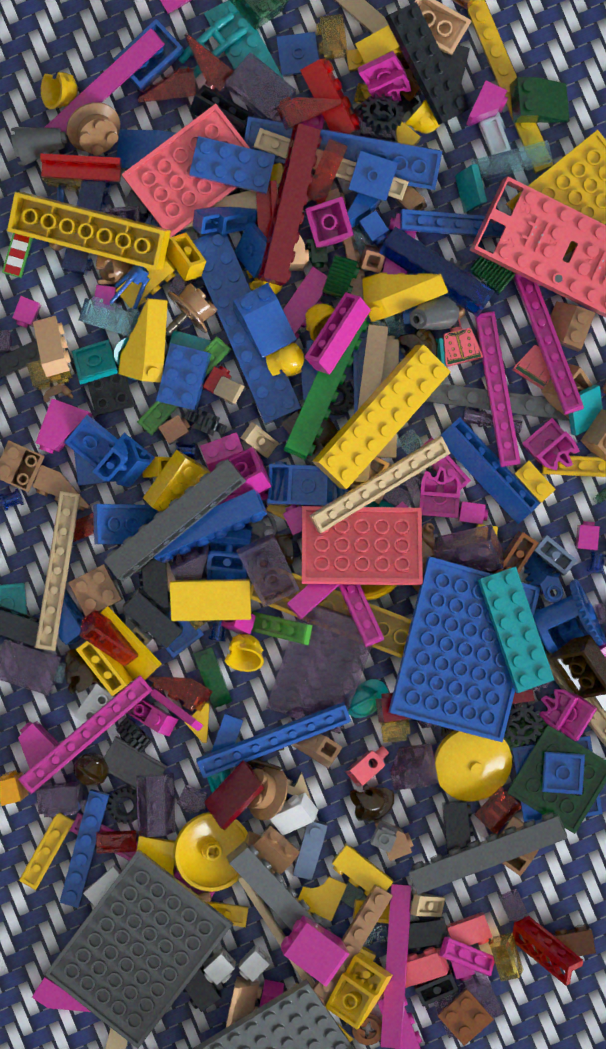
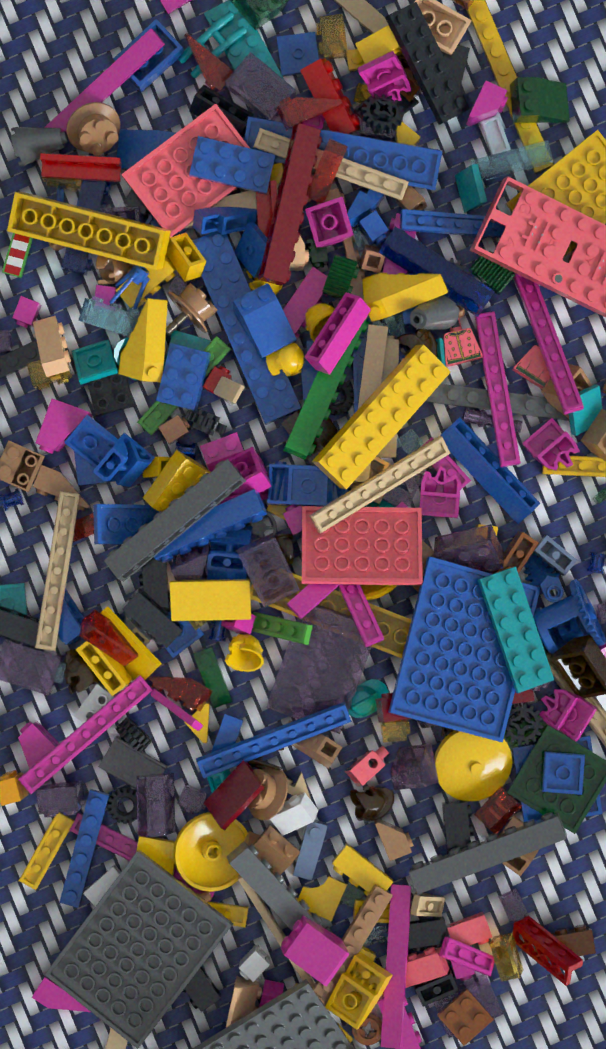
yellow helmet [41,72,78,109] -> none
medium nougat piece [43,385,73,402] -> none
medium nougat brick [68,564,123,618] -> none
dark brown helmet [73,752,109,785] -> none
clear red plate [96,830,137,853] -> none
dark pink slope [127,699,179,736] -> none
clear red slope [138,66,197,103] -> none
white brick [204,947,236,985] -> none
tan slope [240,422,279,459] -> none
blue plate [348,151,398,201] -> none
flat silver window [370,821,398,853] -> none
yellow helmet [405,99,440,134] -> none
medium nougat arm [422,523,442,552] -> none
dark pink brick [458,501,488,525] -> none
yellow brick [514,461,556,503] -> none
medium nougat slope [550,301,595,352] -> none
dark pink brick [575,521,600,550] -> none

